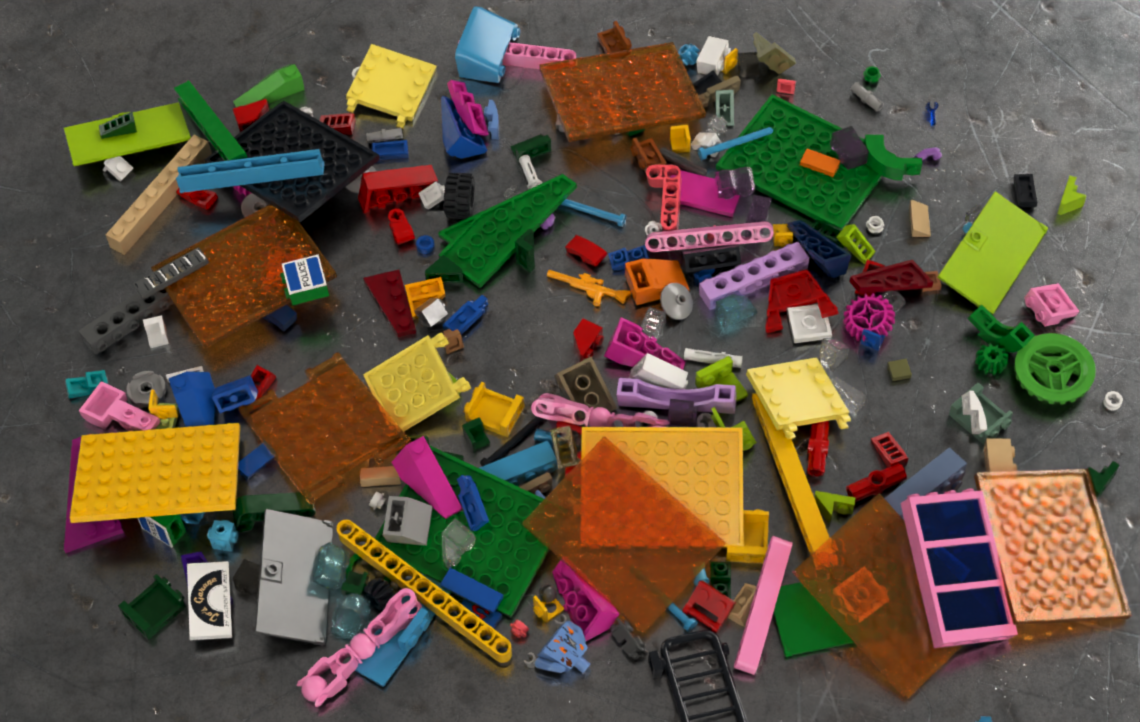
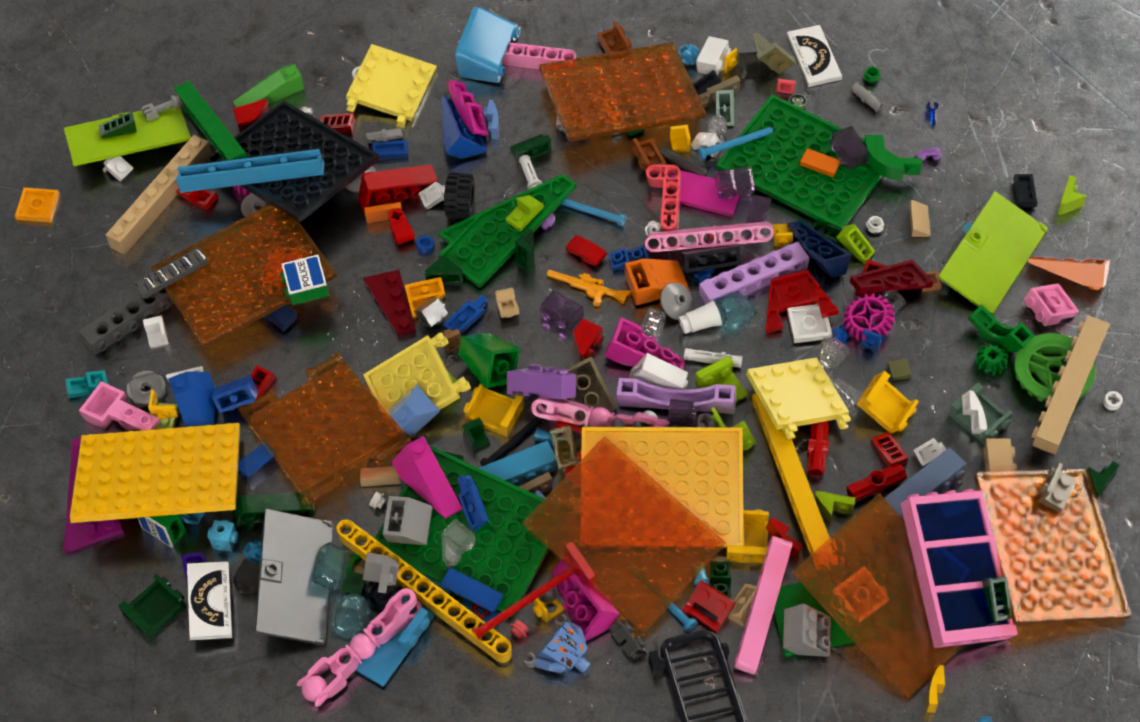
none -> light orange tile [15,187,60,223]
none -> light grey hinge [141,95,182,121]
none -> dark azure gear [243,539,262,566]
none -> light grey brick [363,552,399,593]
none -> orange tile [364,202,402,223]
none -> medium blue slope [389,385,440,437]
none -> green slope [458,333,520,388]
none -> red tile [472,541,596,639]
none -> tan bracket [495,288,519,318]
none -> lime slope [506,195,544,232]
none -> medium lavender wedge [507,364,576,399]
none -> clear purple brick [539,291,584,331]
none -> white plant [678,300,722,334]
none -> red slope [766,517,803,558]
none -> light grey slope [783,603,831,657]
none -> white tile [787,25,842,87]
none -> sand green tile [789,94,807,110]
none -> blue piece [832,325,850,347]
none -> yellow panel [856,371,919,434]
none -> white bracket [913,438,947,468]
none -> yellow slope [927,665,945,713]
none -> dark green slope [982,576,1013,622]
none -> orange wedge [1028,257,1110,290]
none -> tan brick [1032,315,1110,455]
none -> dark tan bracket [1039,463,1077,513]

